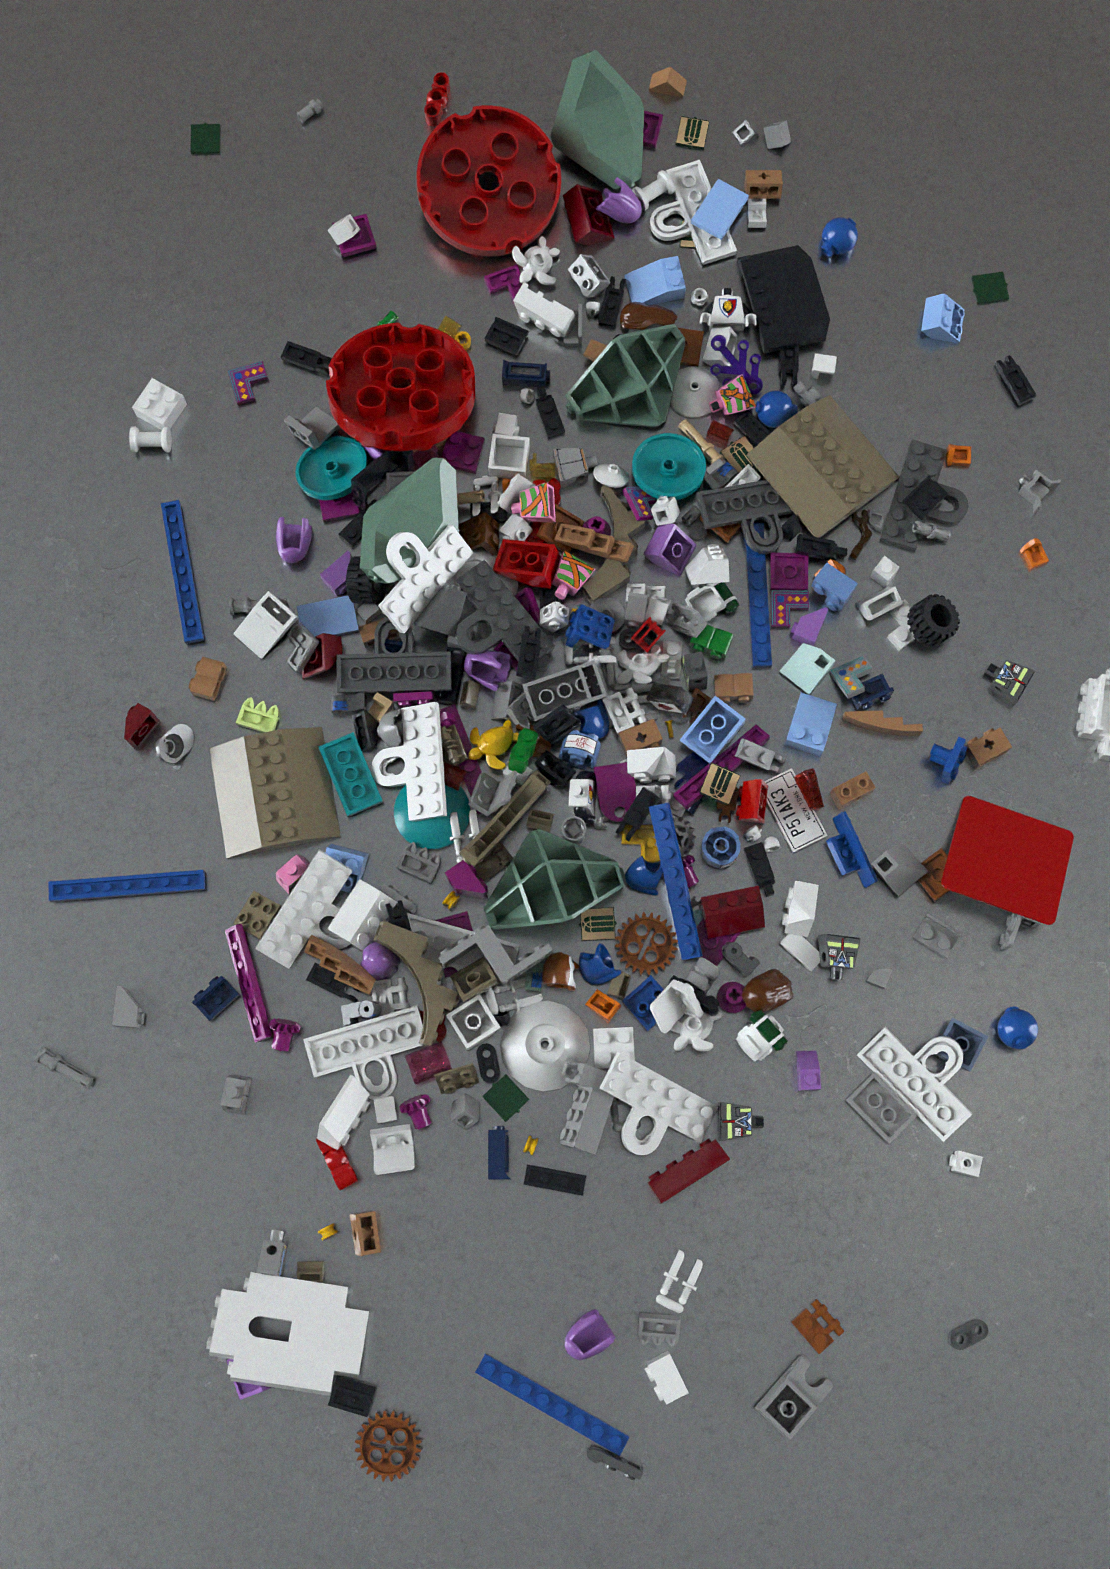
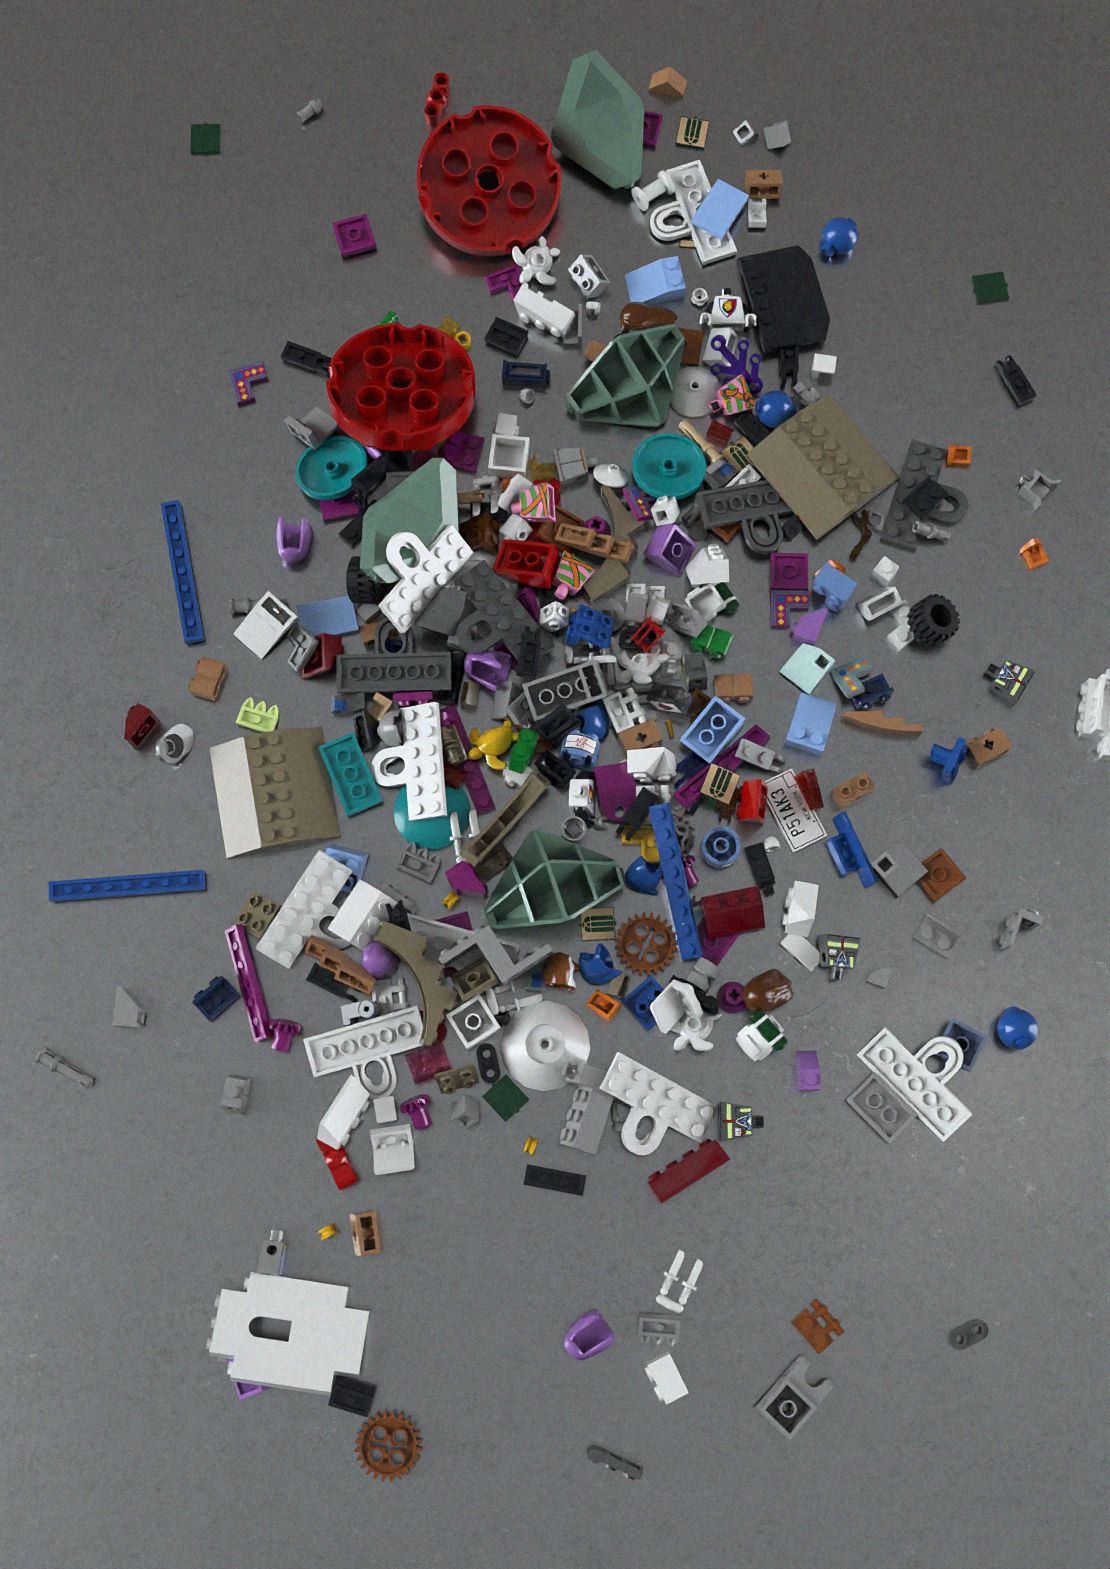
white piece [129,426,172,452] -> none
white brick [132,378,187,430] -> none
bright pink torso [276,854,310,895] -> none
dark tan piece [297,1261,324,1282] -> none
medium lavender slope [320,551,352,596] -> none
white panel [328,214,360,245] -> none
light grey bracket [468,770,518,816] -> none
blue plate [475,1353,629,1456] -> none
dark blue window [488,1126,511,1180] -> none
dark tan piece [526,809,554,833] -> none
black hinge [535,386,565,438] -> none
dark red slope [562,184,615,246] -> none
white brick [593,1027,635,1070] -> none
medium lavender hair [596,177,642,224] -> none
black hinge [598,276,626,326] -> none
dark grey leg [722,942,760,977] -> none
white plate [744,825,762,842] -> none
blue plate [745,523,772,668] -> none
black hinge [796,534,848,561] -> none
light blue slope [921,293,965,343] -> none
red piece [941,796,1074,925] -> none
white brick [949,1151,983,1177] -> none

